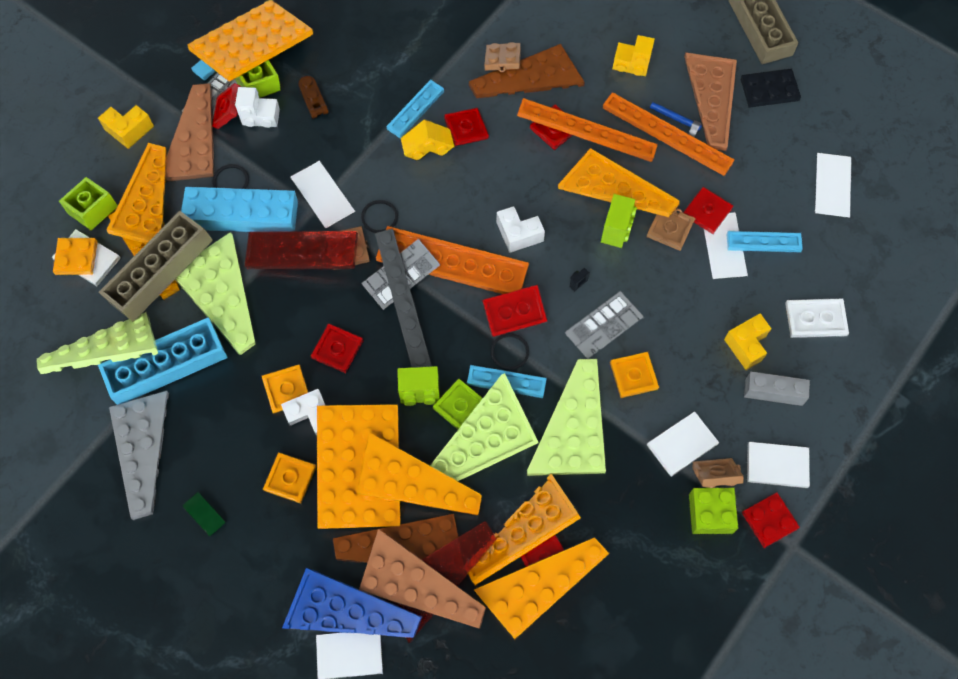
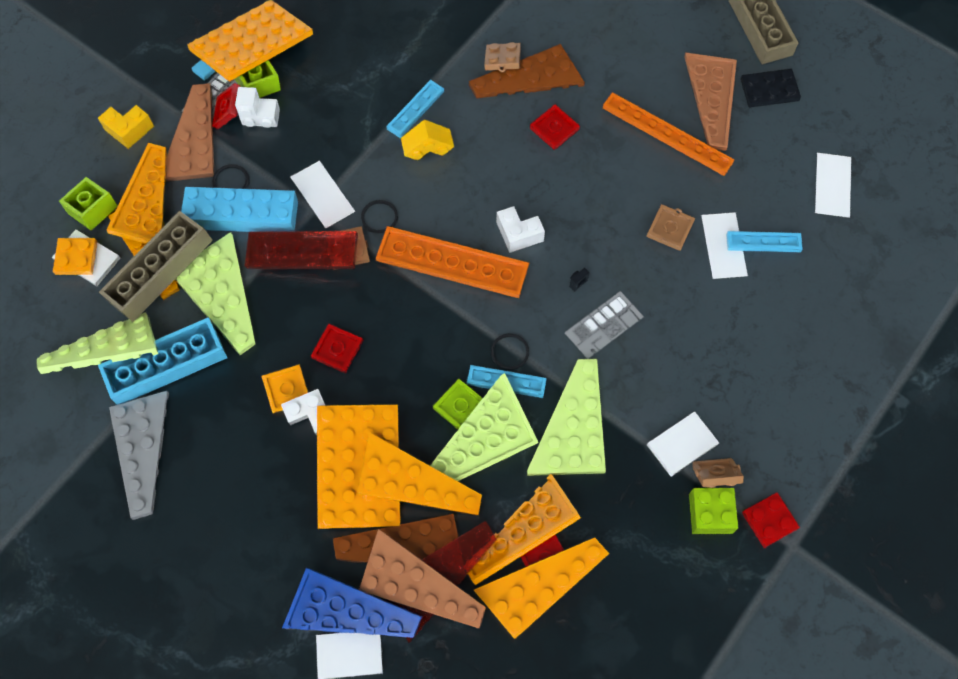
dark green slope [182,492,226,536] -> none
light orange plate [263,452,316,504] -> none
reddish brown plate [298,76,329,119] -> none
light grey sticker [361,239,440,310] -> none
dark grey plate [375,229,432,368] -> none
lime brick [398,366,440,406] -> none
red plate [444,108,489,146] -> none
red plate [482,285,547,337] -> none
orange plate [517,98,658,162] -> none
light orange wing [558,148,680,217] -> none
lime brick [601,194,637,248] -> none
light orange plate [610,352,659,398] -> none
yellow brick [612,35,655,77] -> none
blue piece [650,102,703,137] -> none
red plate [683,187,734,234] -> none
yellow brick [724,313,772,370] -> none
light grey brick [744,371,810,406] -> none
white tile [747,442,810,488] -> none
white tile [785,299,849,338] -> none

